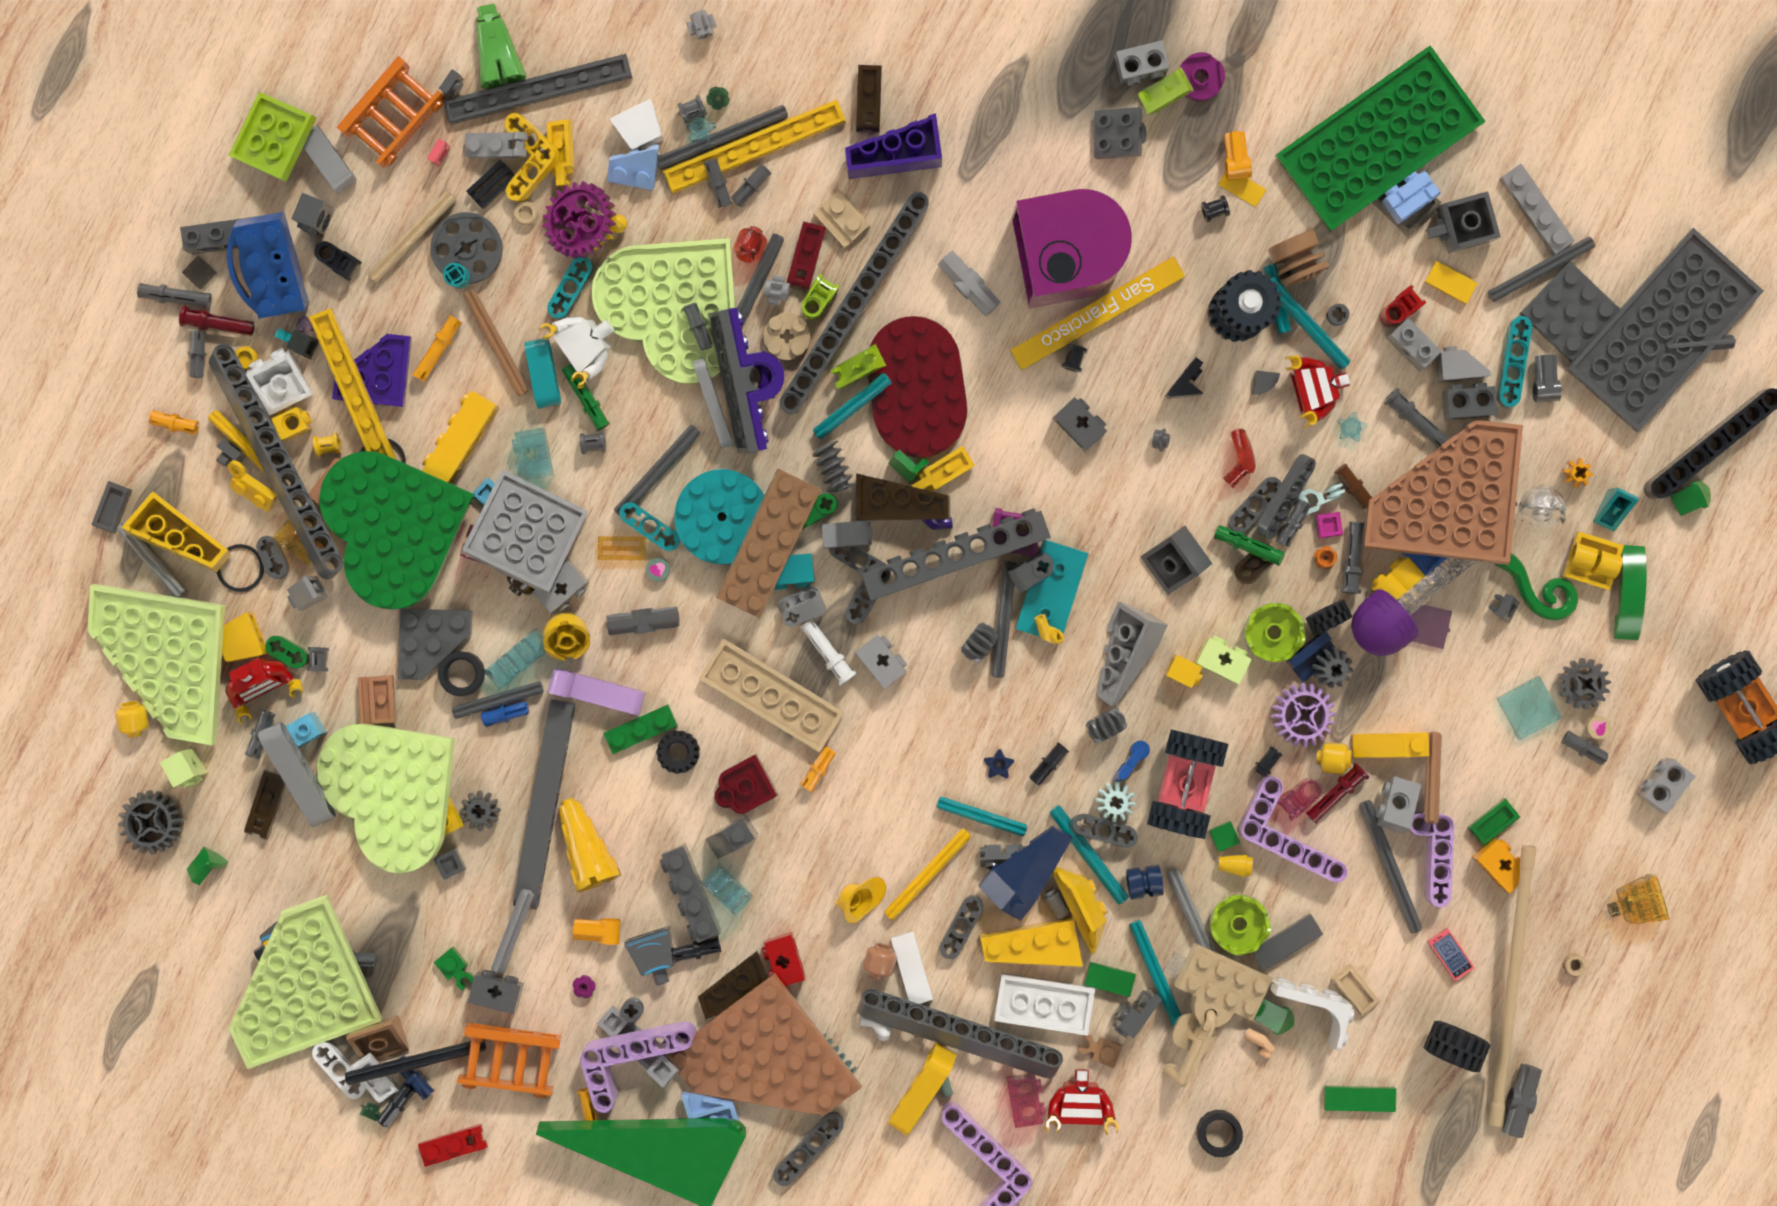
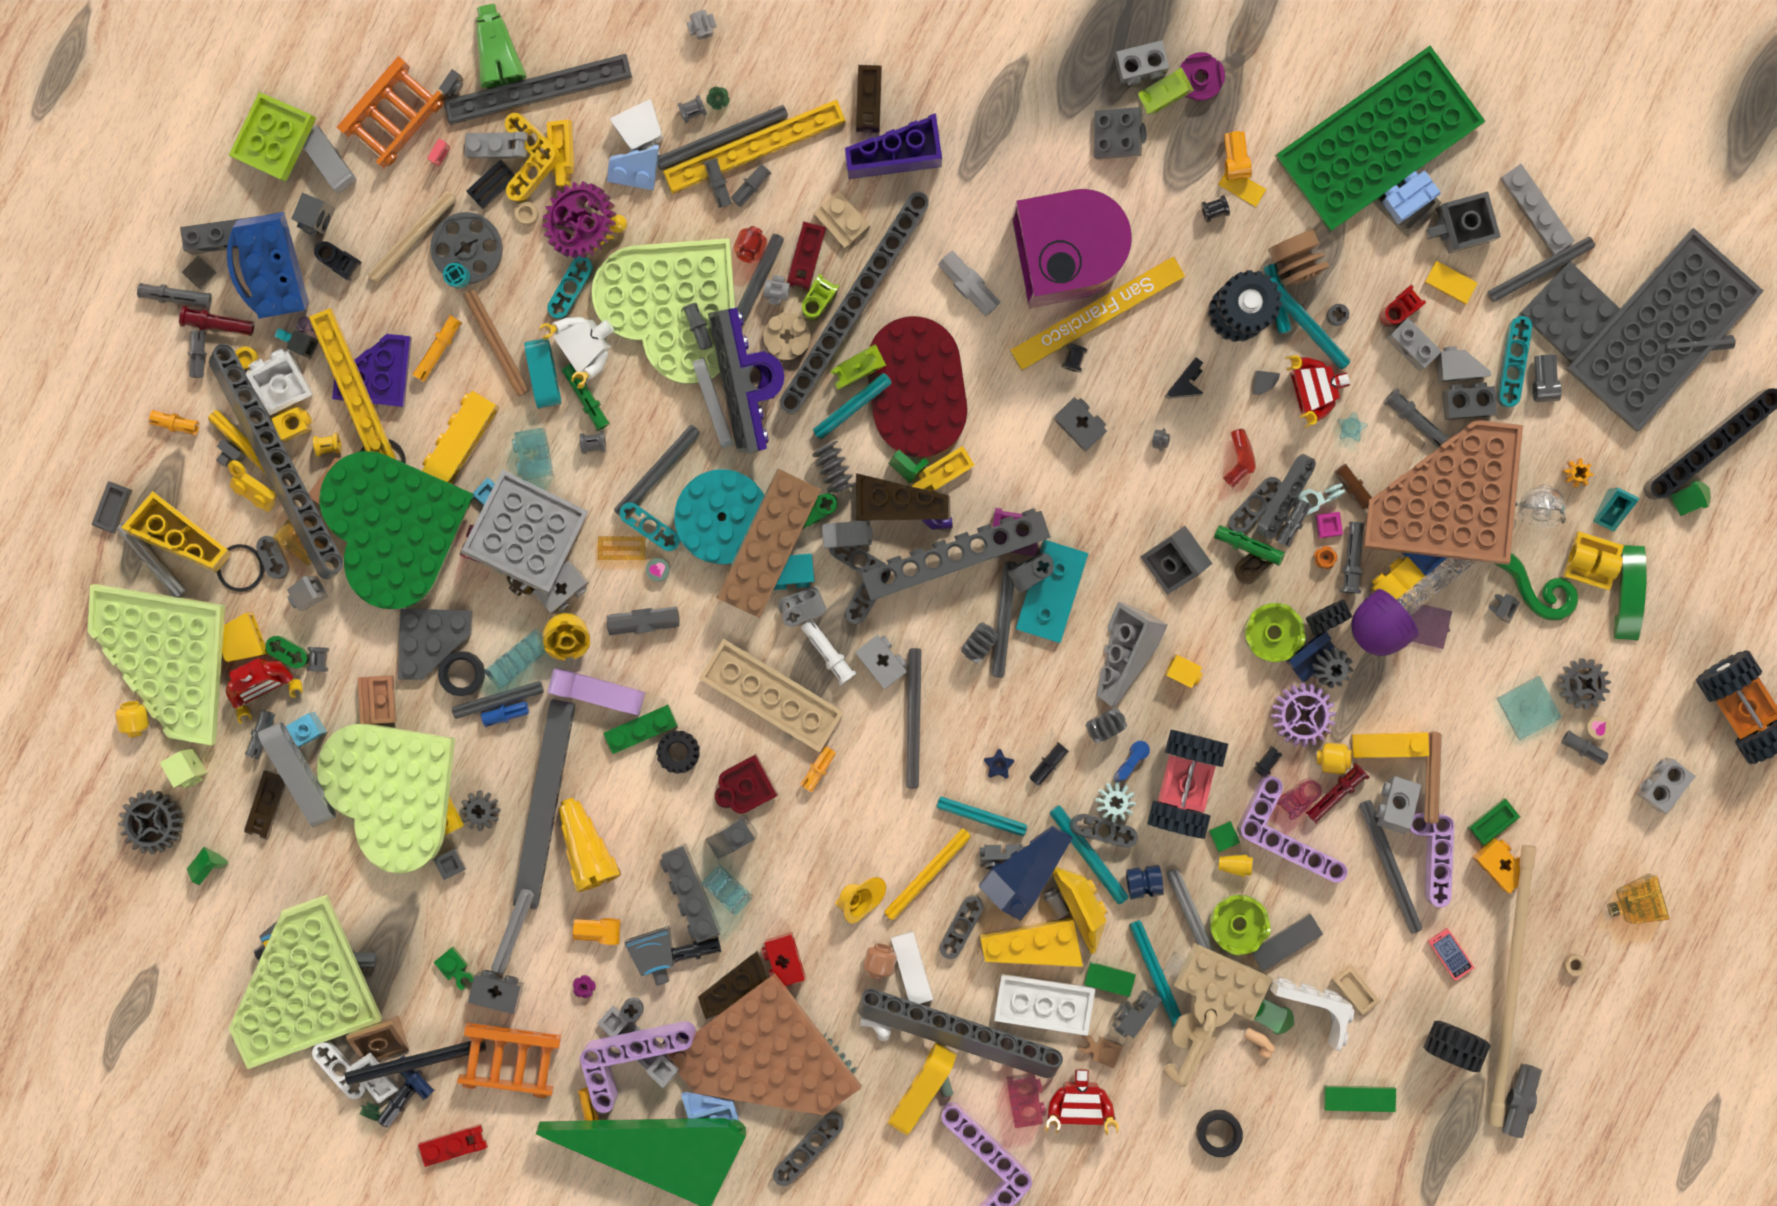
clear light blue plate [687,116,716,142] -> none
yellow arm [1034,614,1064,644] -> none
yellowish green brick [1194,636,1252,684] -> none
none -> dark grey axle [906,648,922,789]

